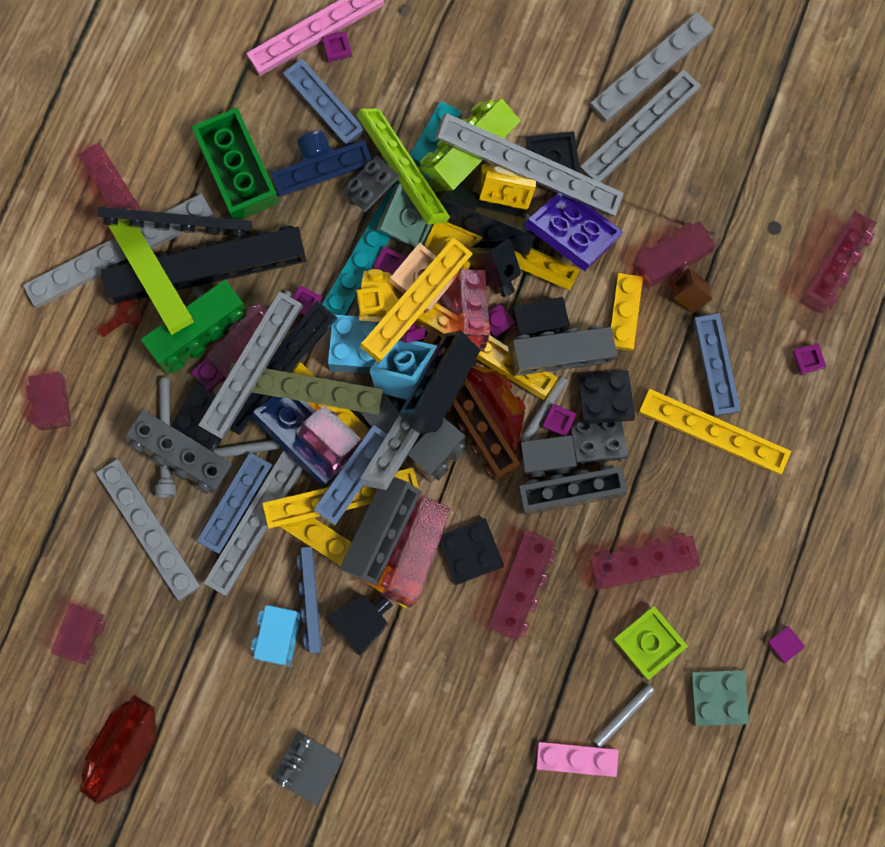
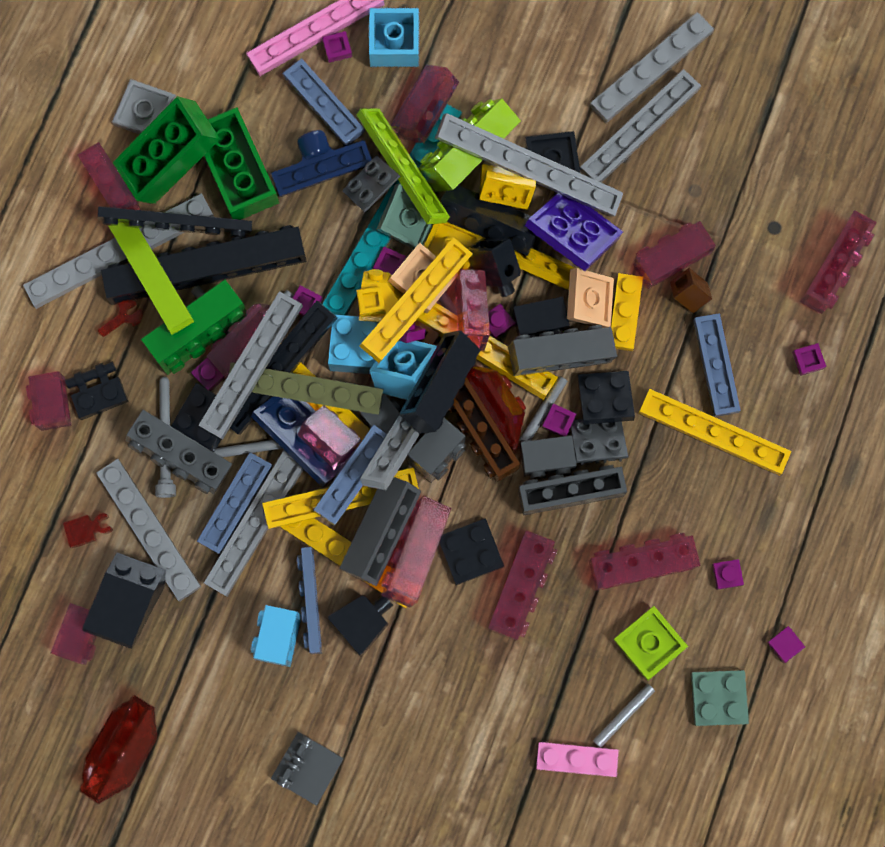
none -> clear red plate [63,513,113,549]
none -> black plate [65,361,129,420]
none -> black slope [82,553,166,649]
none -> light grey tile [112,79,176,135]
none -> green brick [112,96,220,204]
none -> medium azure brick [369,8,419,67]
none -> clear pink brick [390,65,459,143]
none -> light nougat plate [567,268,614,328]
none -> magenta plate [712,559,744,590]

